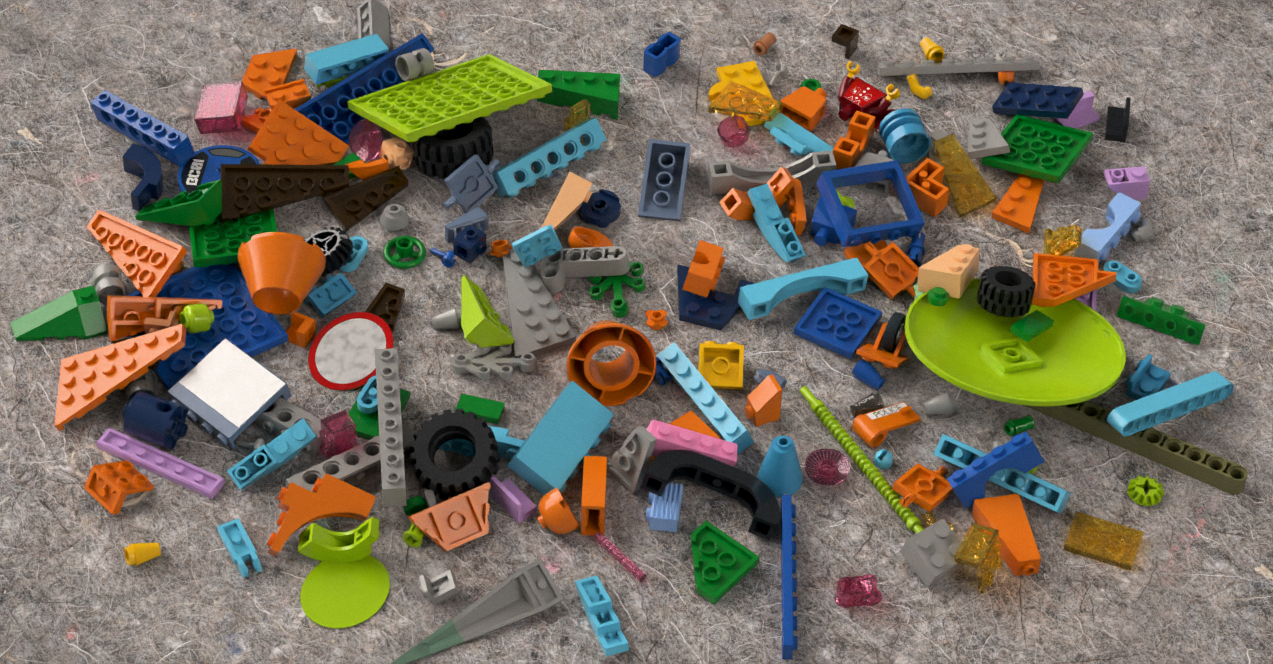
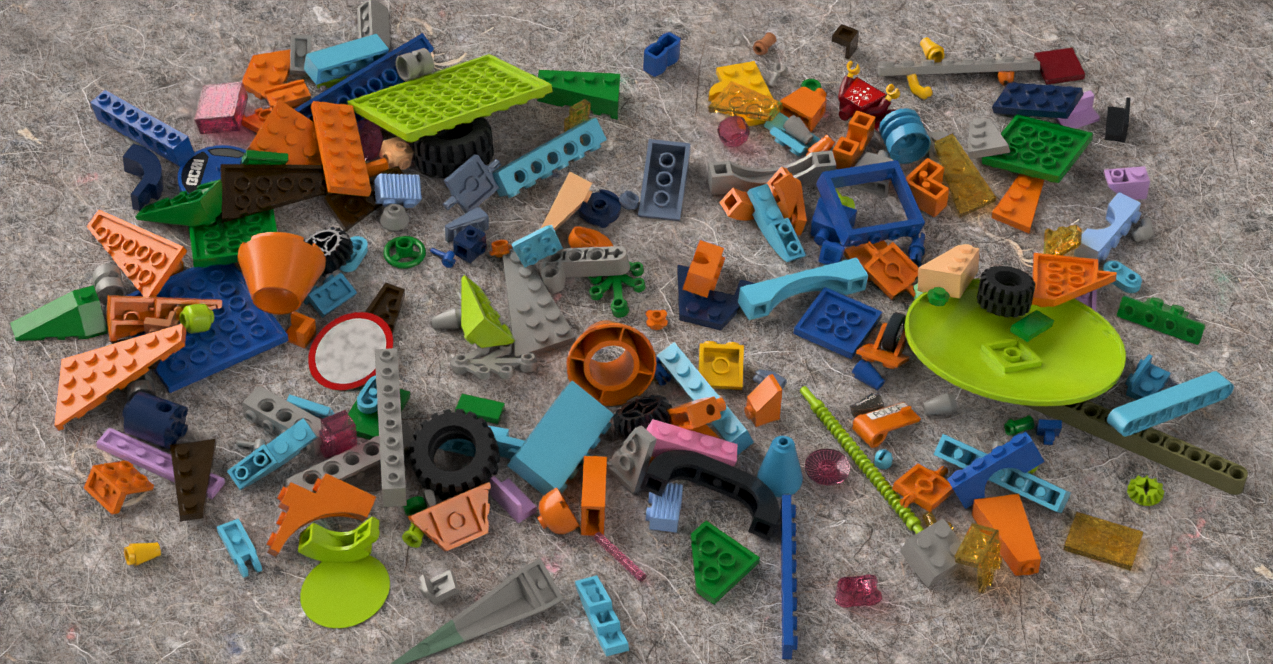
panel [168,338,292,450] -> none
none -> dark brown wing [170,439,216,522]
none -> green tile [242,150,288,165]
none -> medium azure tile [287,394,335,421]
none -> light grey plate [290,34,311,75]
none -> orange plate [311,101,371,197]
none -> light blue brick [374,173,422,208]
none -> black gear [613,395,672,439]
none -> sand blue plate [619,191,639,210]
none -> orange torso [667,396,726,430]
none -> orange slope [773,173,799,219]
none -> light grey cone [783,115,814,145]
none -> orange cone [805,135,835,156]
none -> blue tile [818,240,845,265]
none -> dark red tile [1034,47,1085,85]
none -> blue tile [1036,419,1062,445]

